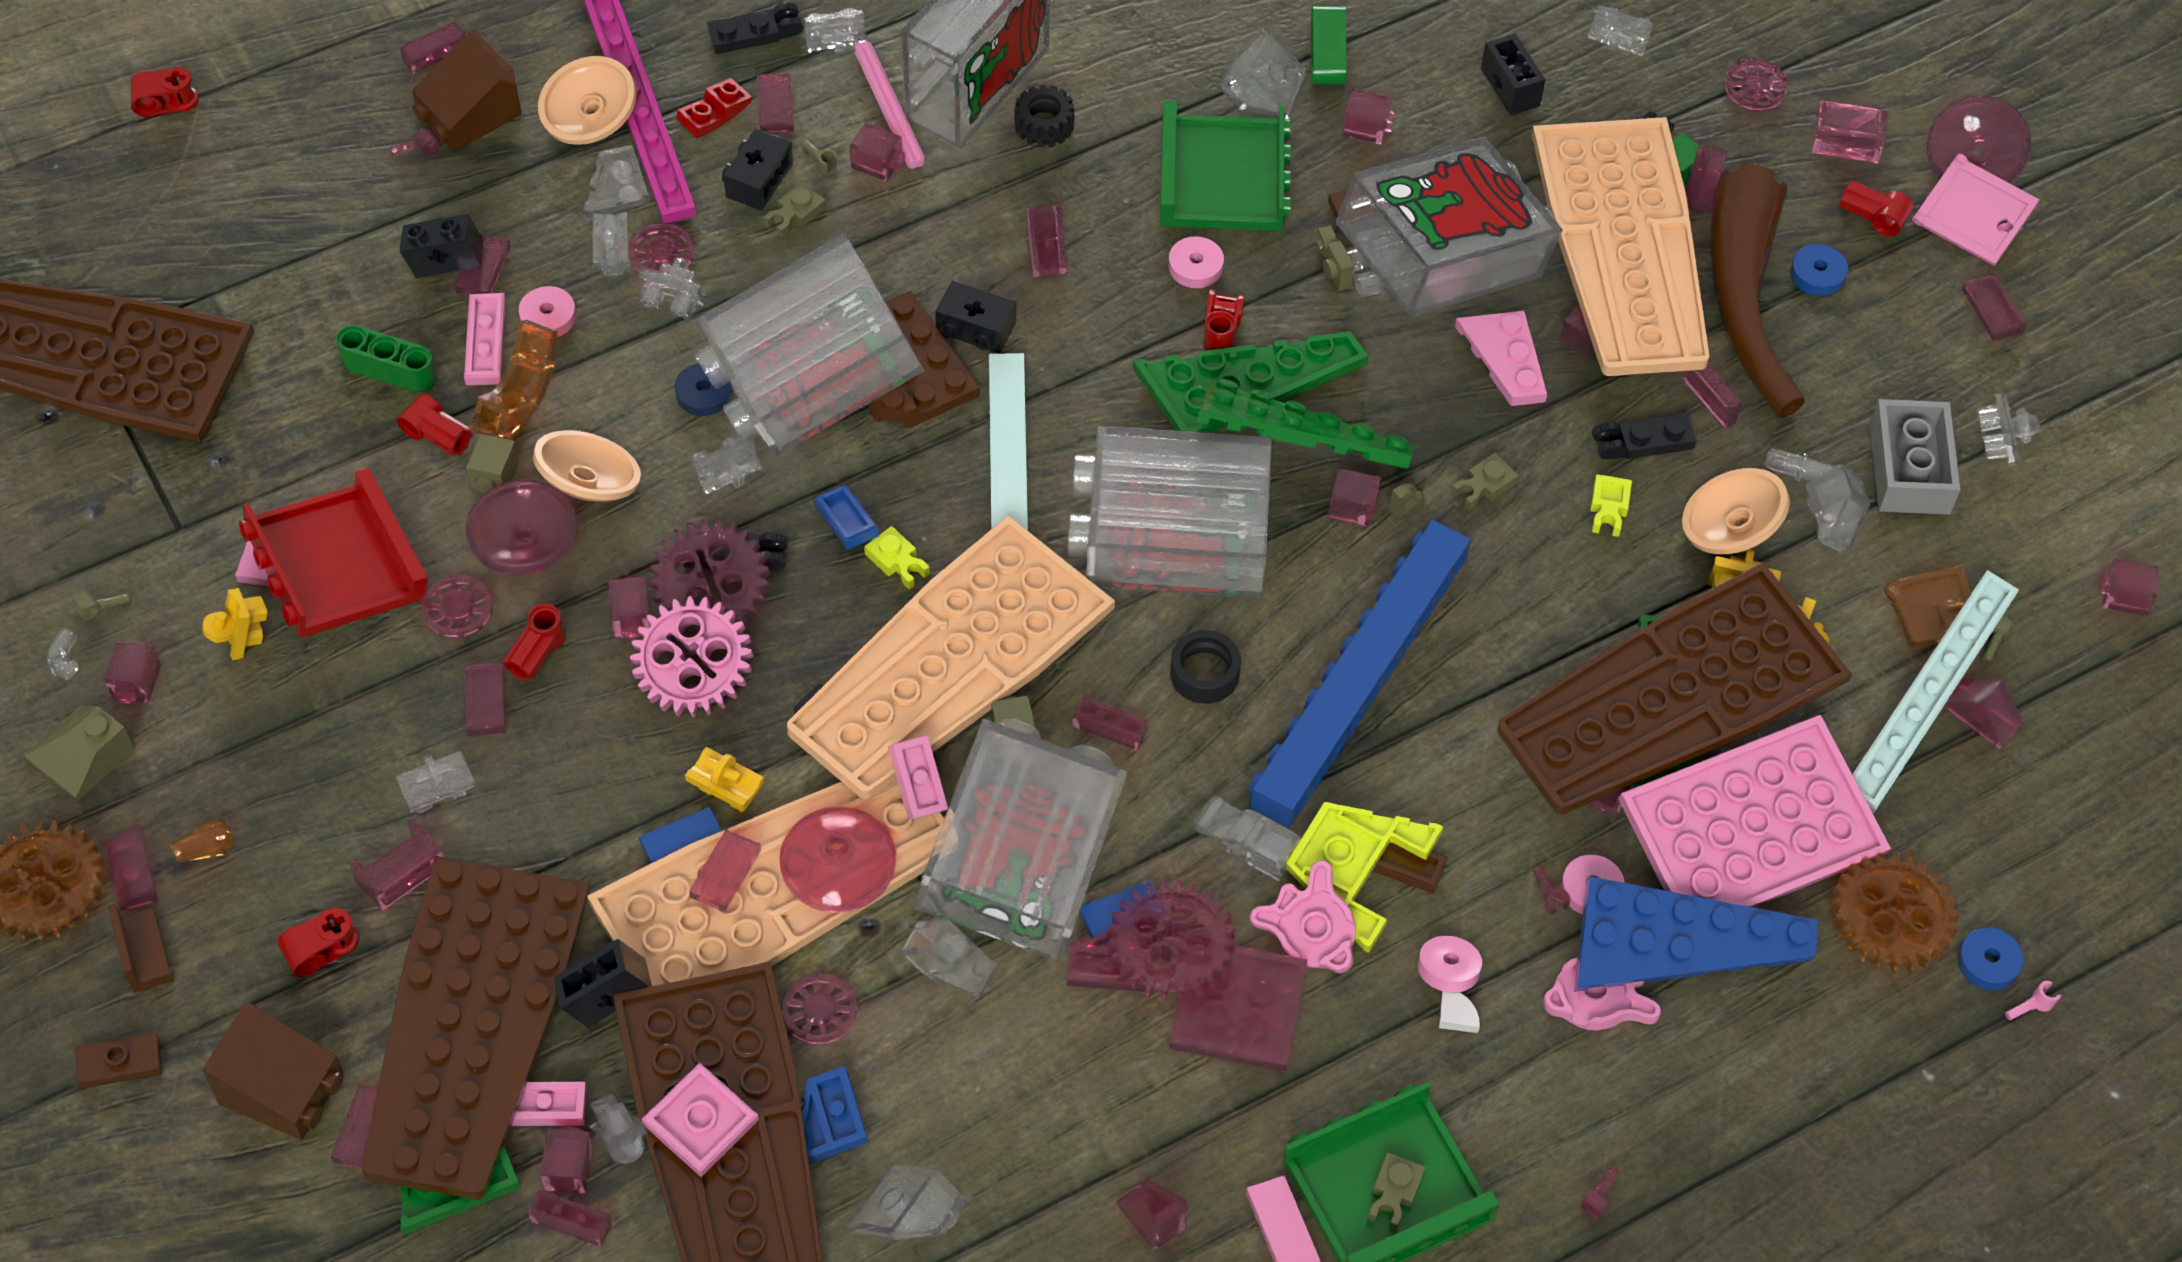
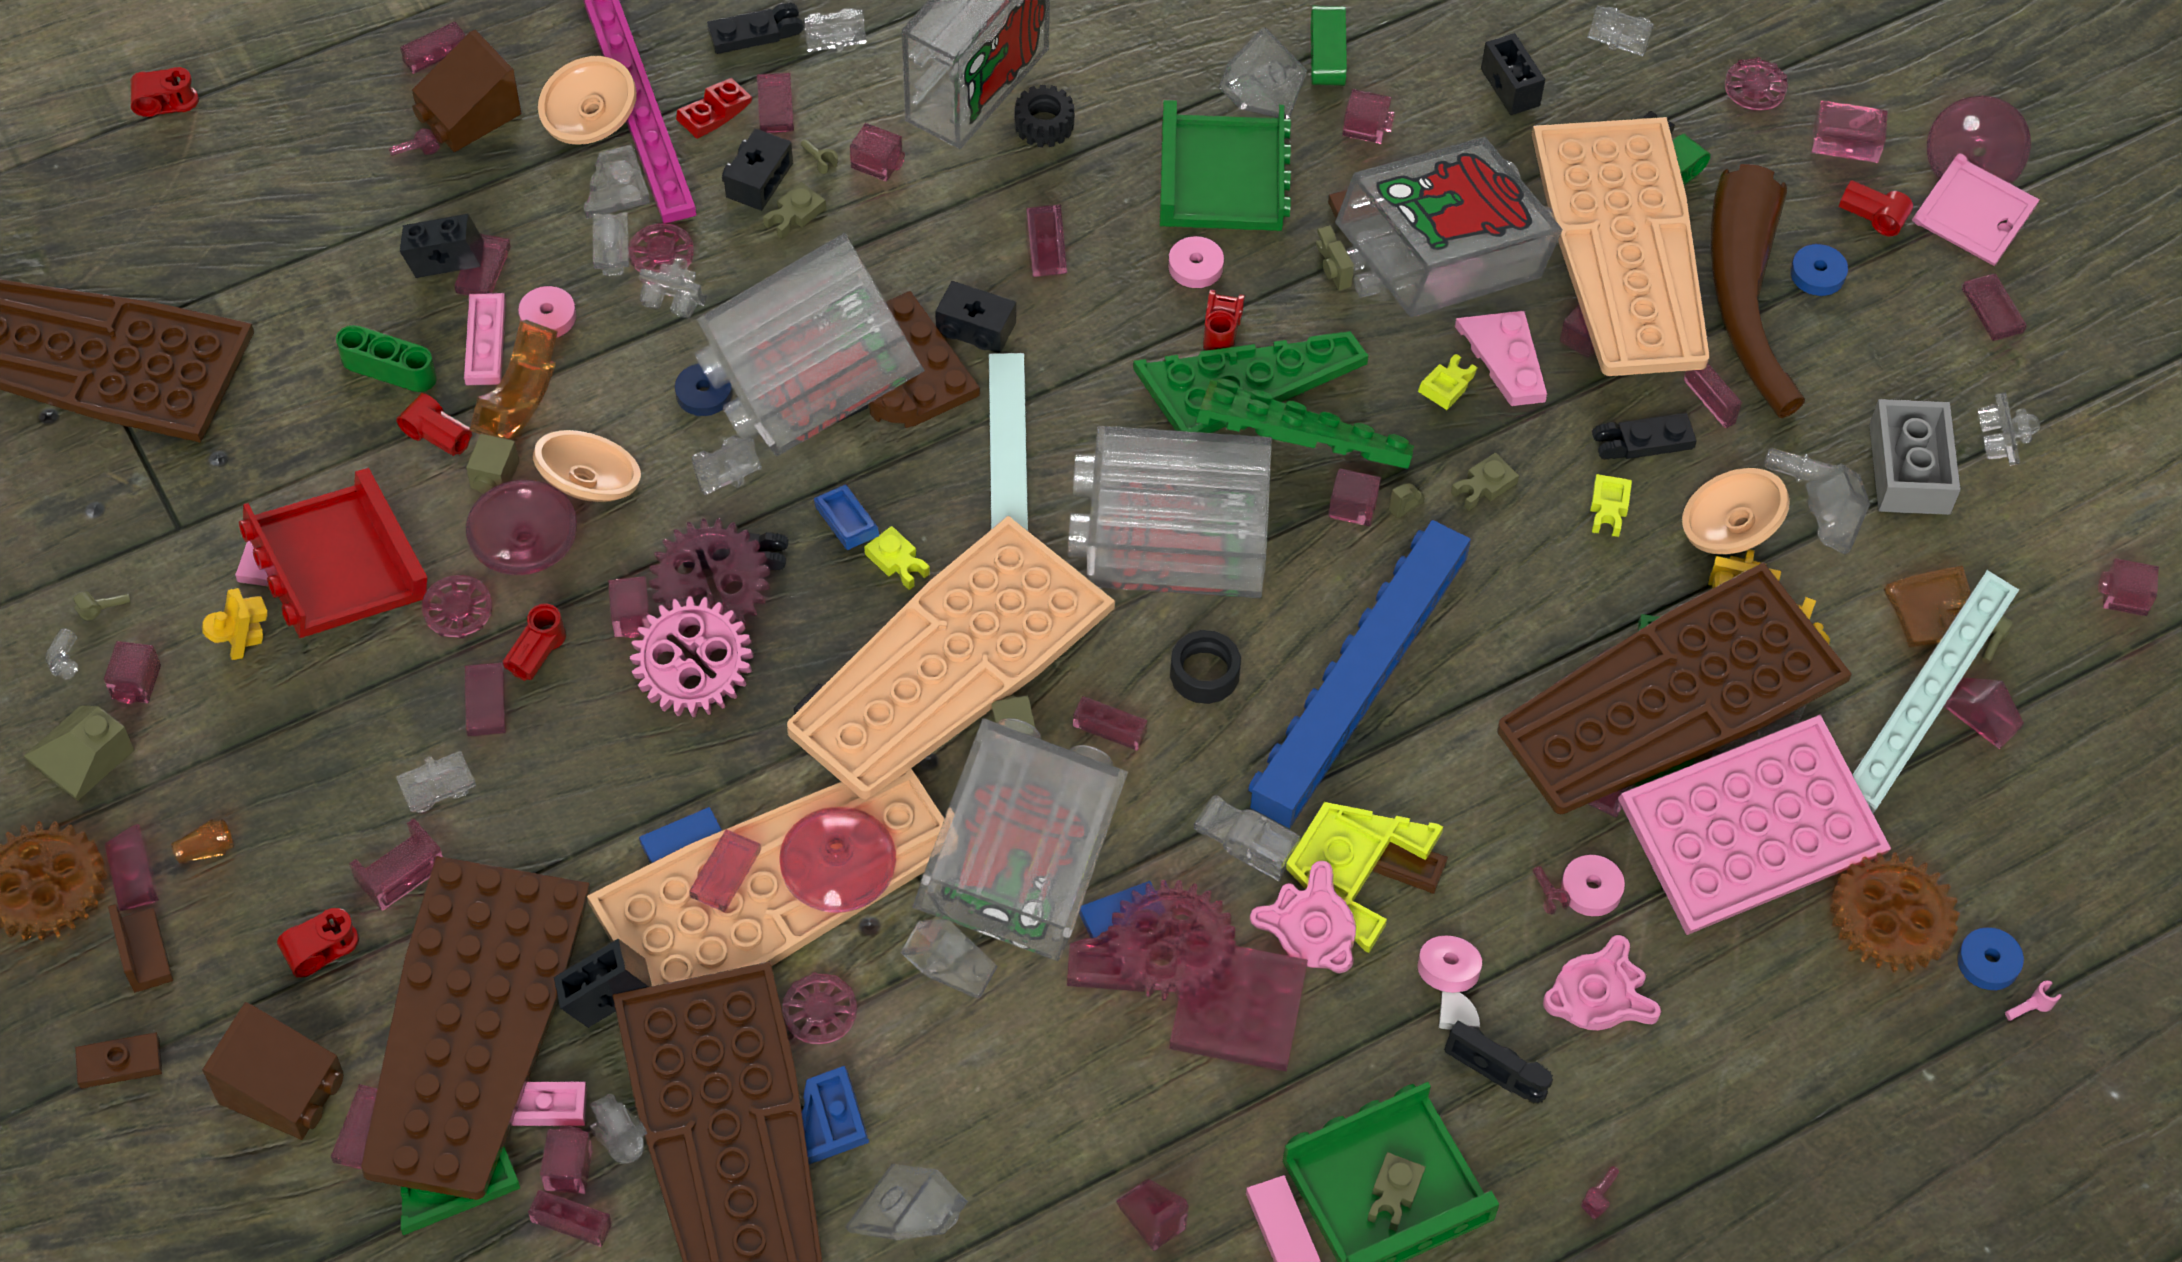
bright pink plate [642,1063,759,1177] -> none
yellow hips [685,747,765,812] -> none
bright pink axle [855,40,925,169] -> none
bright pink plate [888,735,948,821] -> none
blue wing [1574,876,1819,992] -> none
clear pink piece [1686,144,1727,213] -> none
none -> neon yellow plate [1418,354,1478,410]
none -> black hinge [1444,1020,1553,1104]

